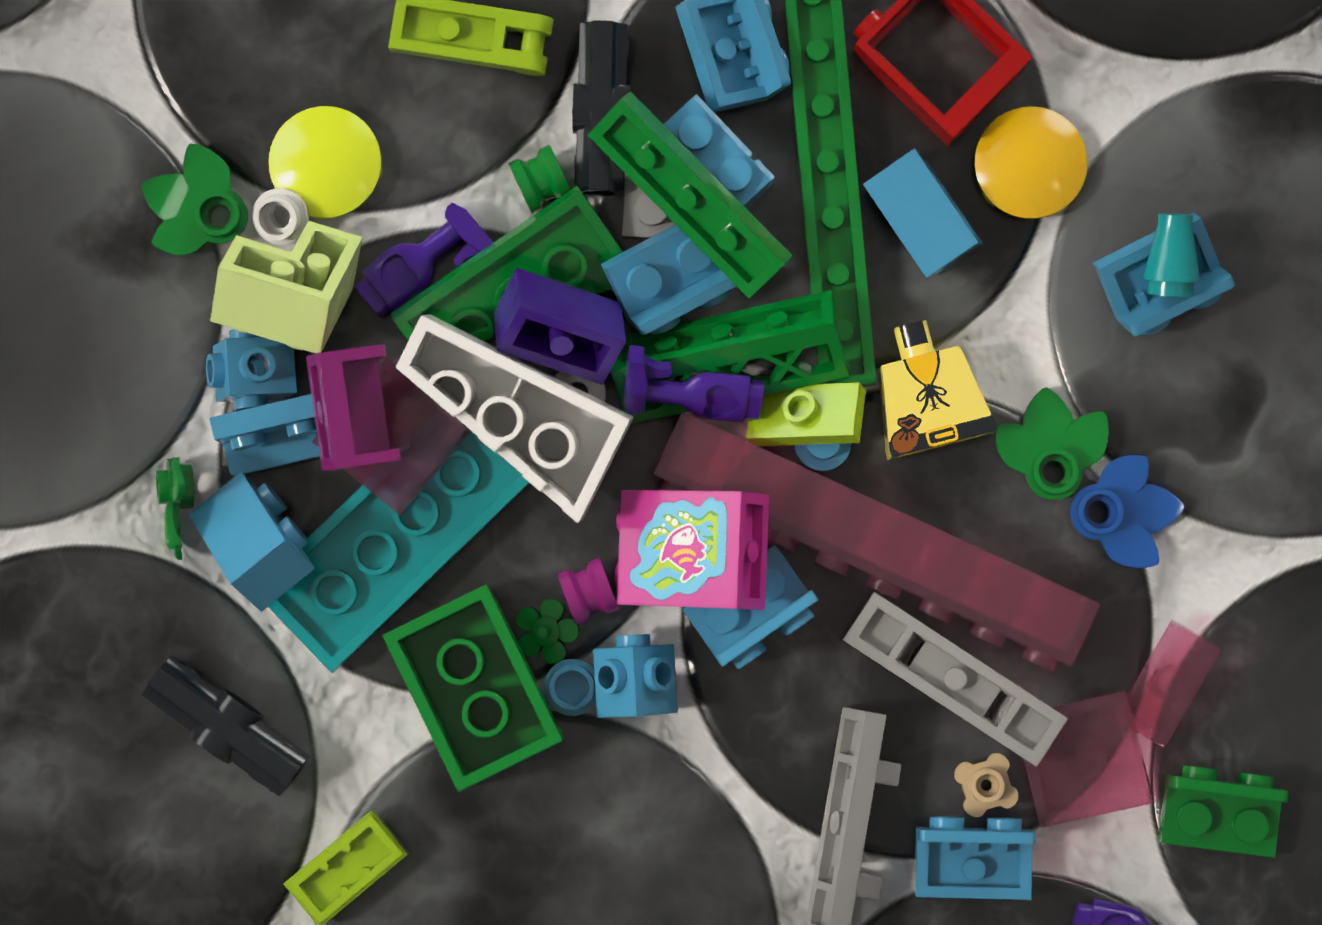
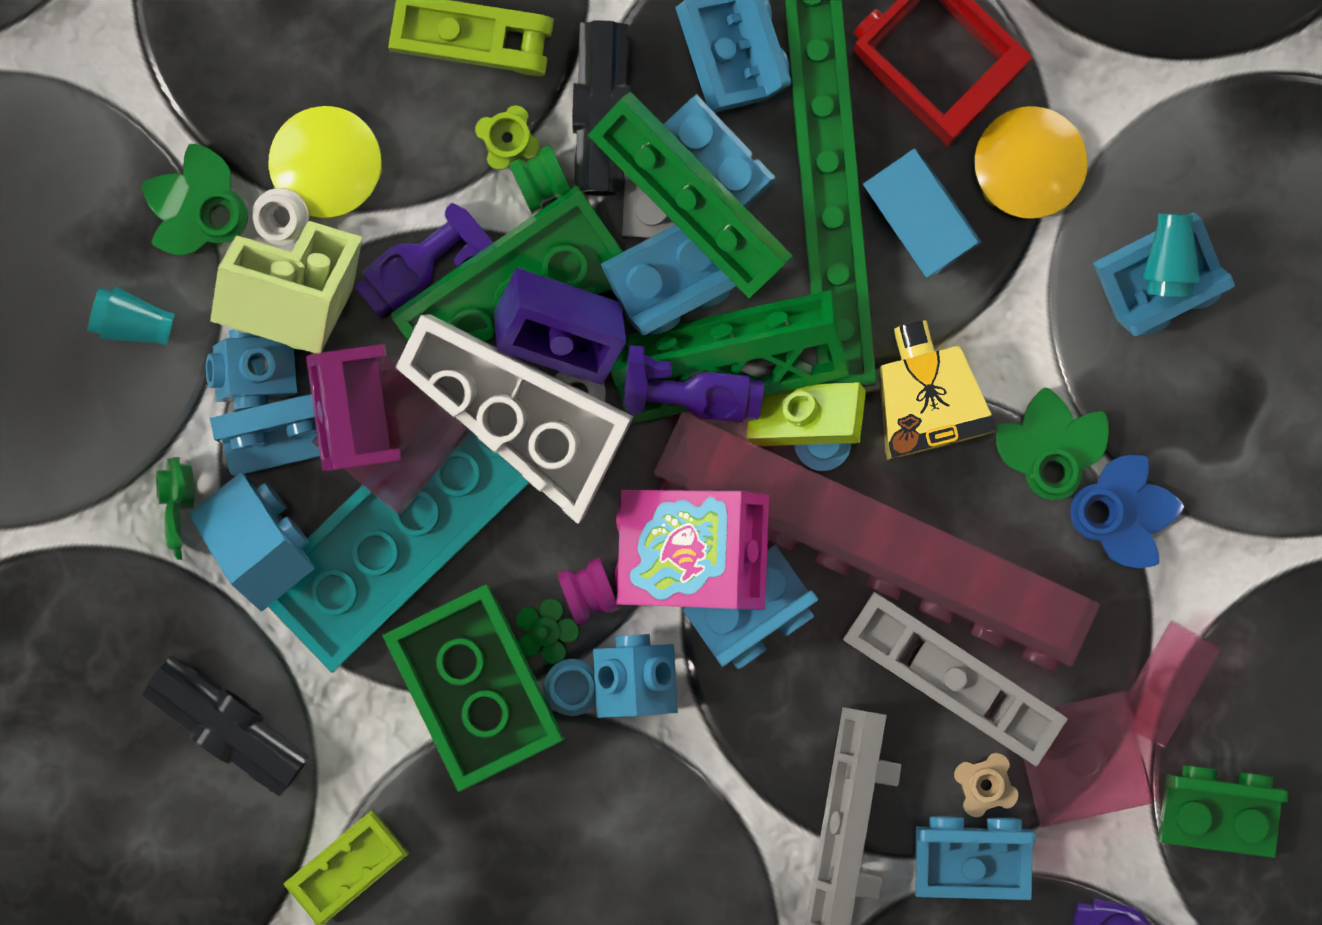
none -> teal cone [87,286,175,346]
none -> lime plate [475,105,540,170]

